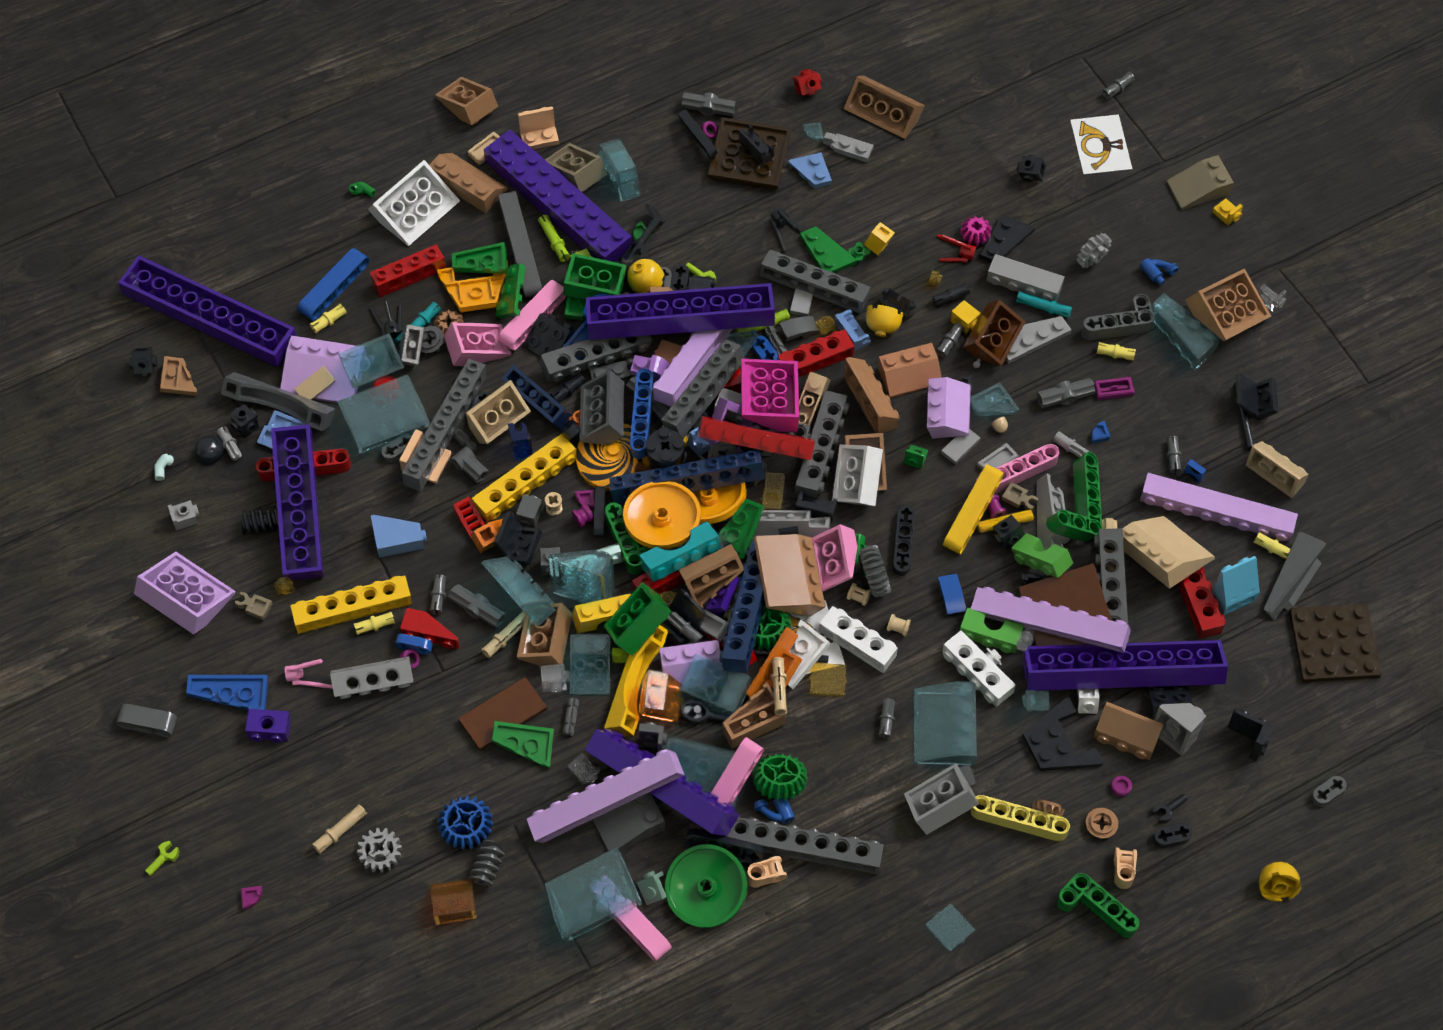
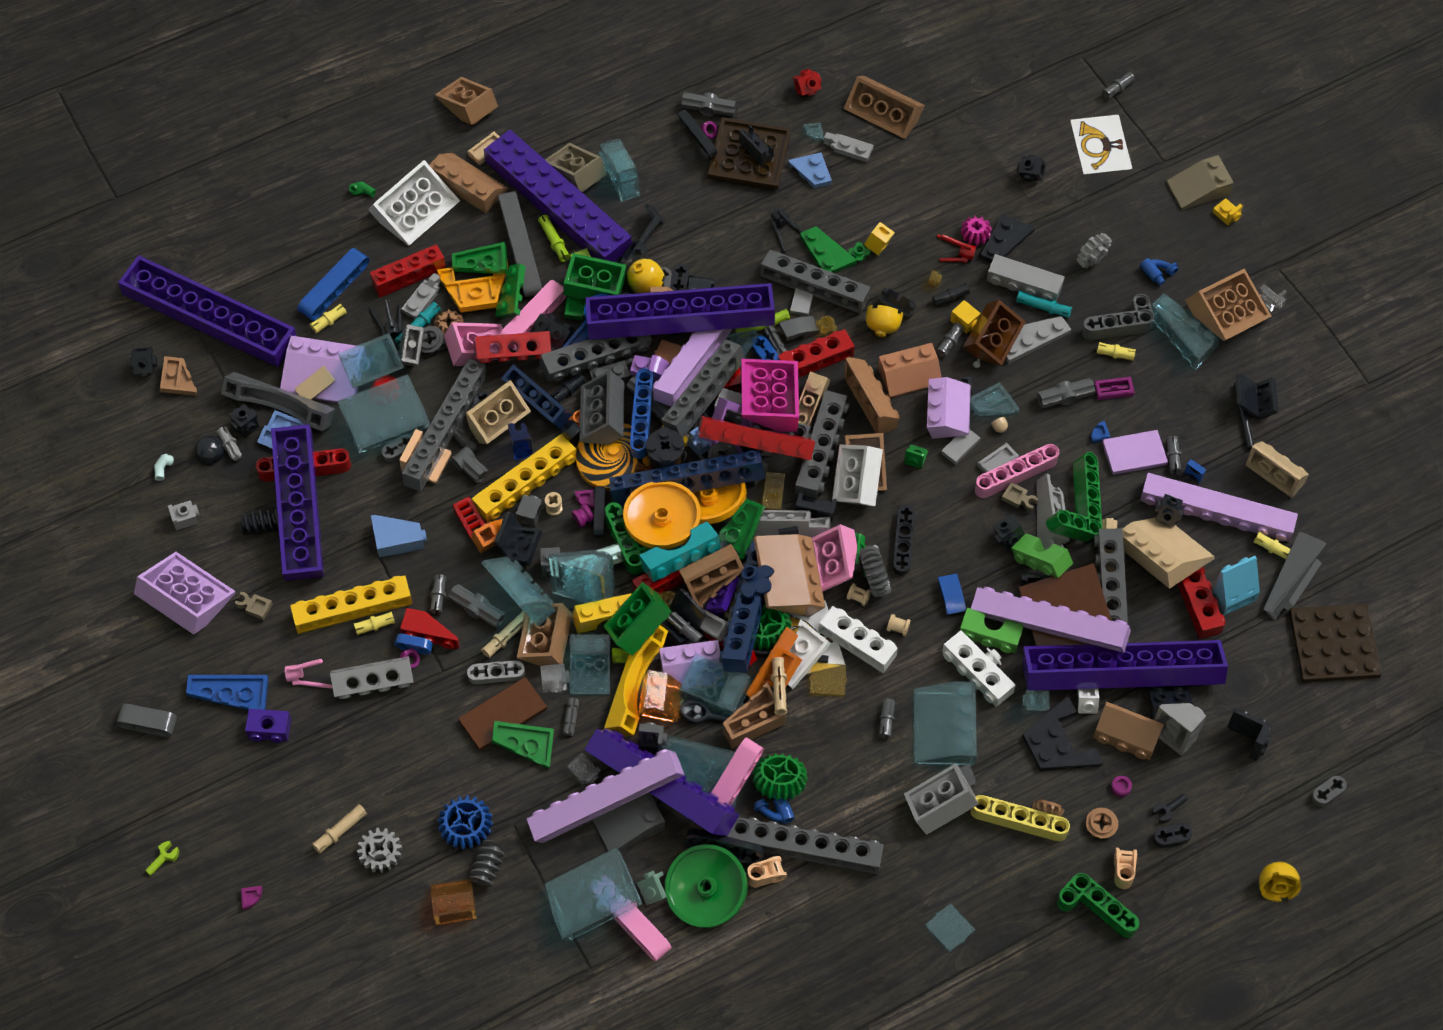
clear yellow plate [274,577,295,595] -> none
light nougat bracket [518,107,559,150] -> none
green tile [633,221,651,241] -> none
lime bar [686,263,716,283] -> none
medium blue hinge [835,310,871,352] -> none
yellow beam [943,464,1004,554] -> none
yellow axle [978,510,1033,533] -> none
magenta bush [987,495,1006,519] -> none
clear pin [1016,628,1034,651] -> none
light grey axle [1053,431,1089,457] -> none
none -> light grey hinge [401,273,441,319]
none -> light grey beam [467,661,525,684]
none -> red brick [473,331,551,363]
none -> dark blue plate [741,565,775,598]
none -> lavender tile [1102,430,1168,475]
none -> black brick [1154,494,1184,527]

